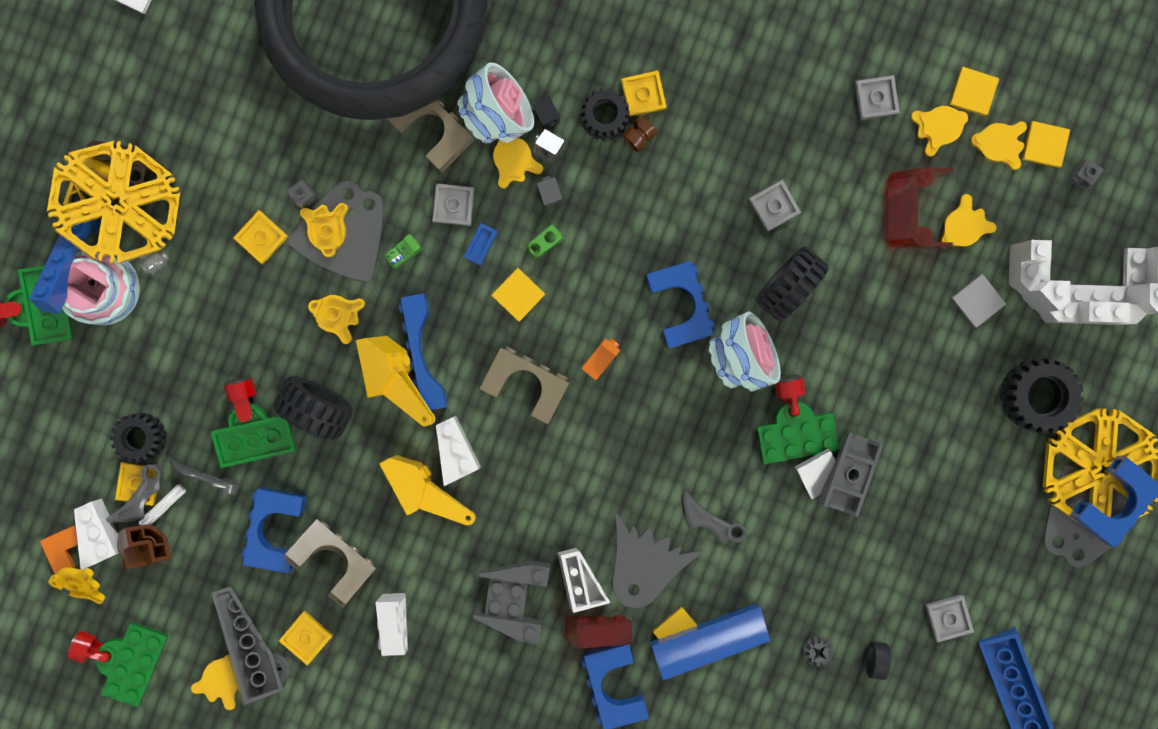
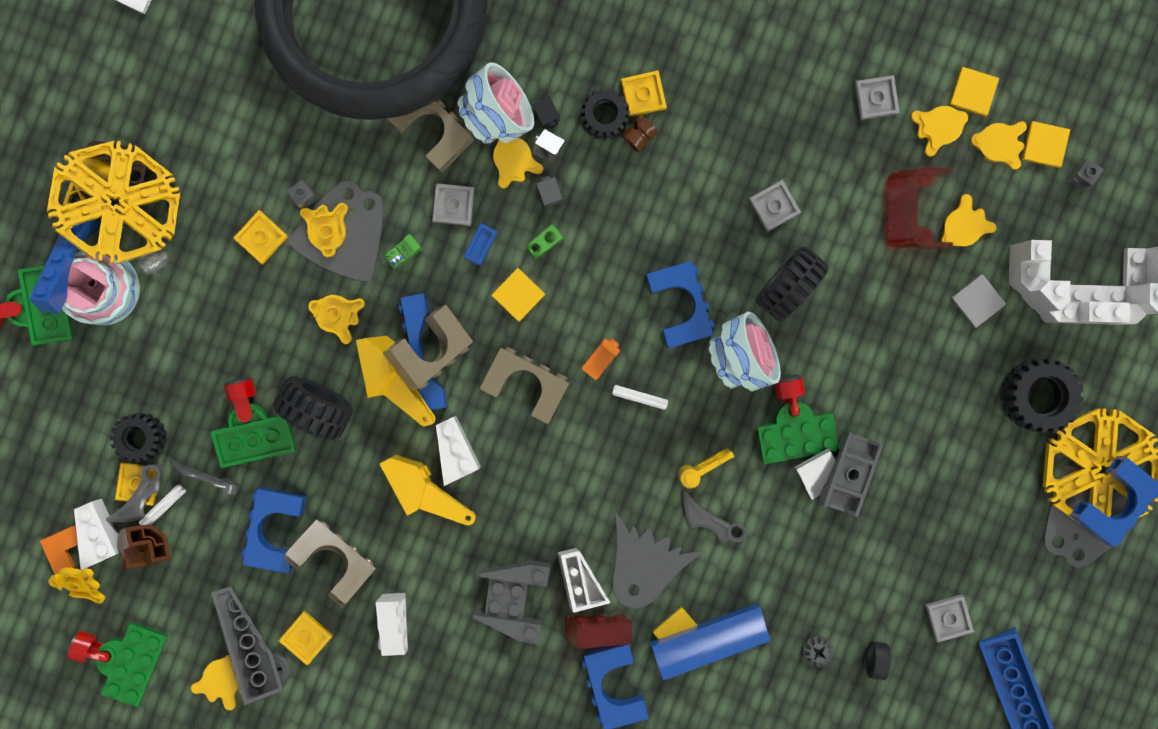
none -> dark tan arch [383,305,473,390]
none -> white axle [612,385,668,410]
none -> yellow piece [677,448,735,488]

